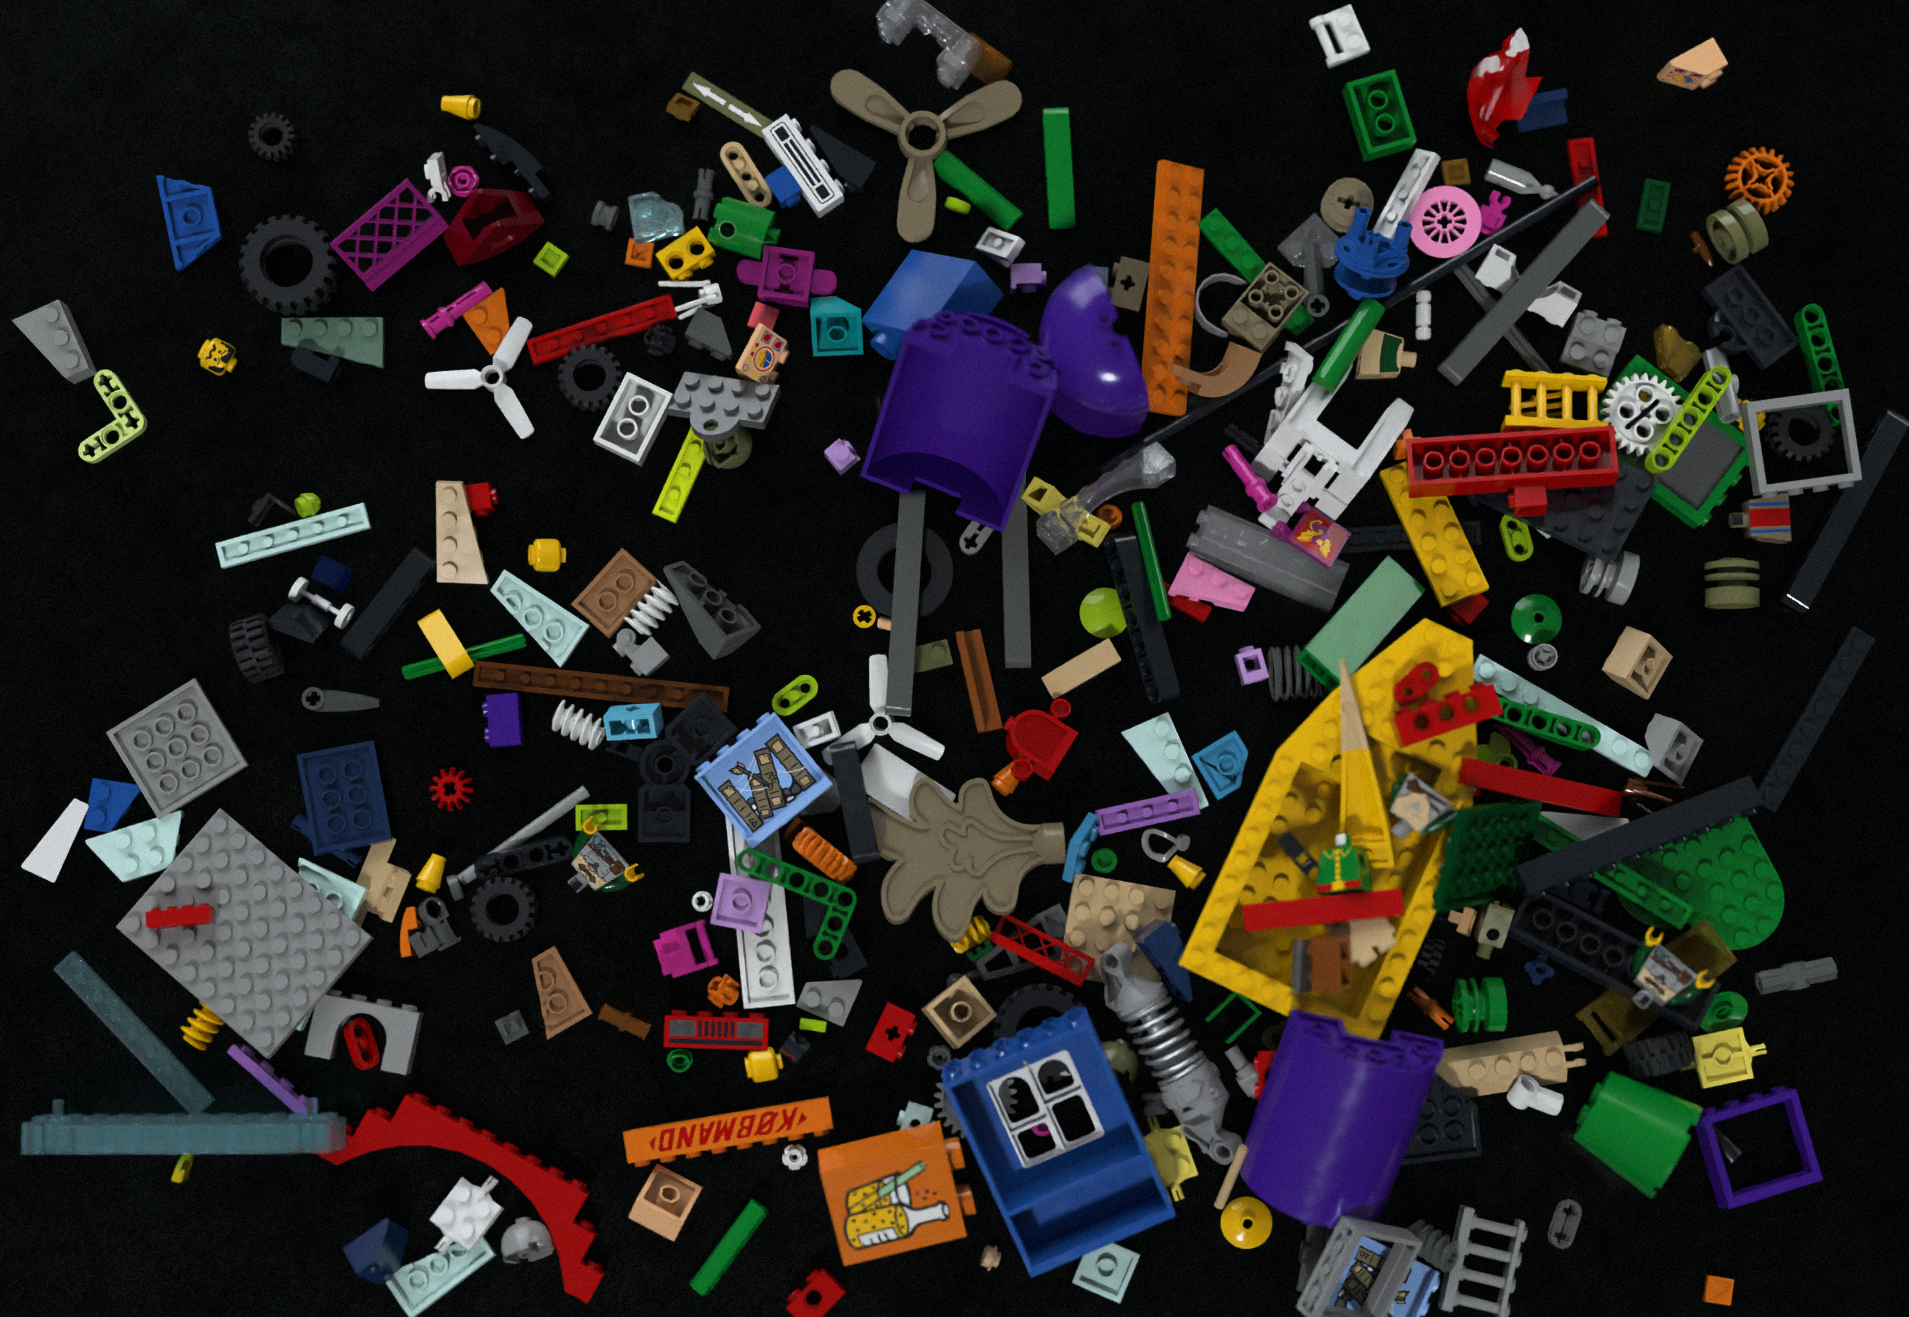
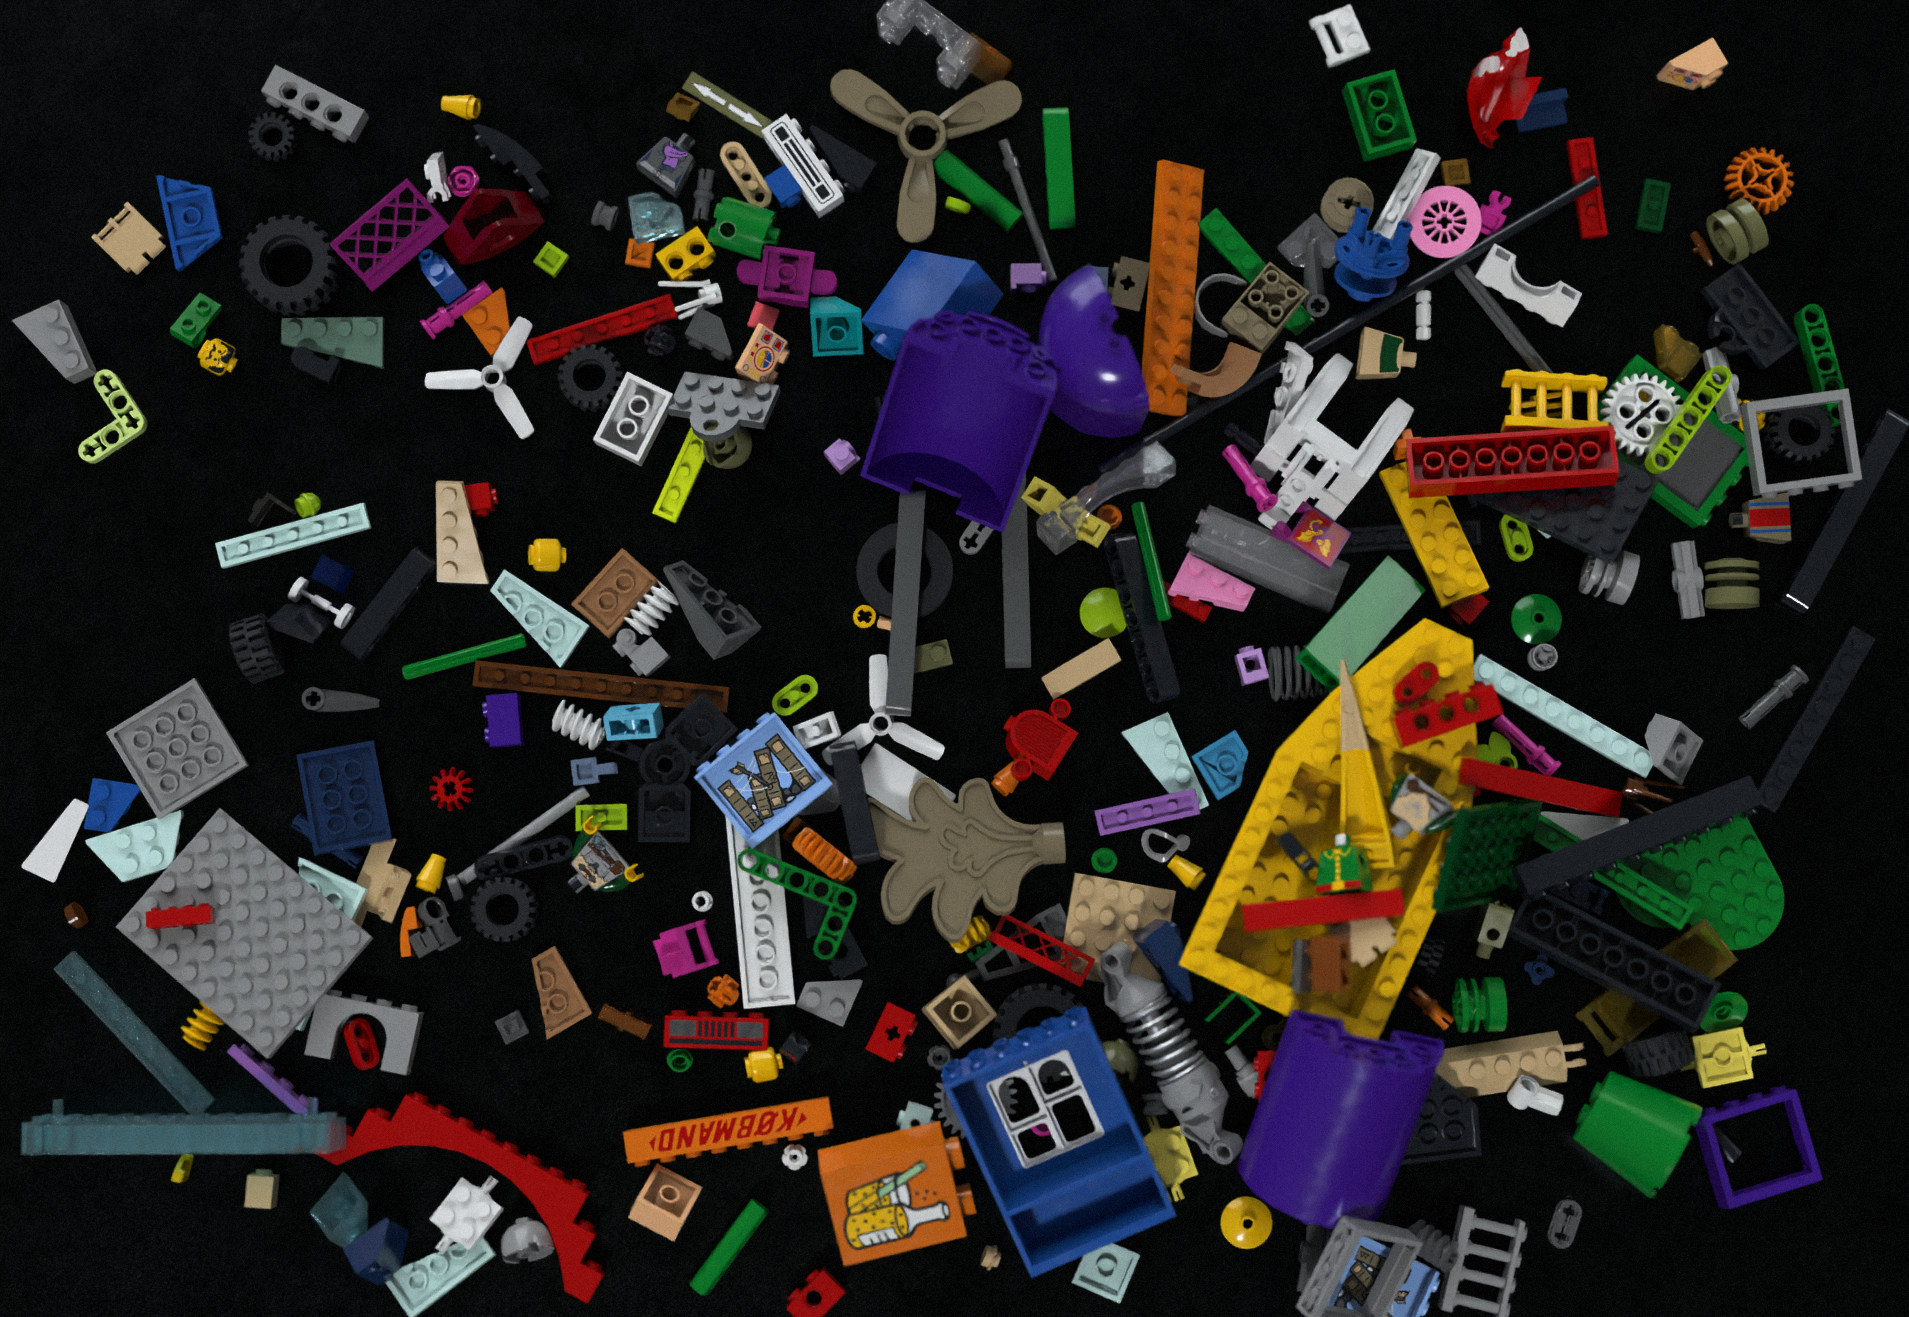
yellow beam [417,609,475,679] -> none
lavender plate [710,873,771,934] -> none
lime tile [799,1018,827,1032] -> none
dark orange fence [955,629,1003,734] -> none
white slope [975,227,1025,268] -> none
dark azure plate [1062,812,1099,883] -> none
tan bar [1214,1144,1248,1209] -> none
green brick [1312,297,1385,393] -> none
dark grey beam [1437,198,1611,386] -> none
light nougat tile [1447,907,1478,936] -> none
green beam [1475,696,1601,751] -> none
light grey wheel [1484,158,1559,200] -> none
red brick [1508,481,1547,517] -> none
light grey plate [1558,310,1627,378] -> none
tan slope [1602,626,1673,700] -> none
torso [1632,927,1715,1009] -> none
orange tile [1703,1275,1734,1306] -> none
dark grey piece [1755,957,1838,995] -> none
none -> reddish brown tile [64,902,88,929]
none -> tan plate [91,202,166,275]
none -> green plate [170,293,222,348]
none -> tan brick [245,1169,280,1209]
none -> light grey brick [261,65,369,143]
none -> clear light blue slope [310,1172,368,1248]
none -> blue brick [419,249,467,305]
none -> sand blue plate [571,757,618,786]
none -> torso [636,133,695,198]
none -> flat silver bar [999,139,1057,283]
none -> light grey piece [1670,541,1705,619]
none -> dark grey pin [1739,664,1809,729]

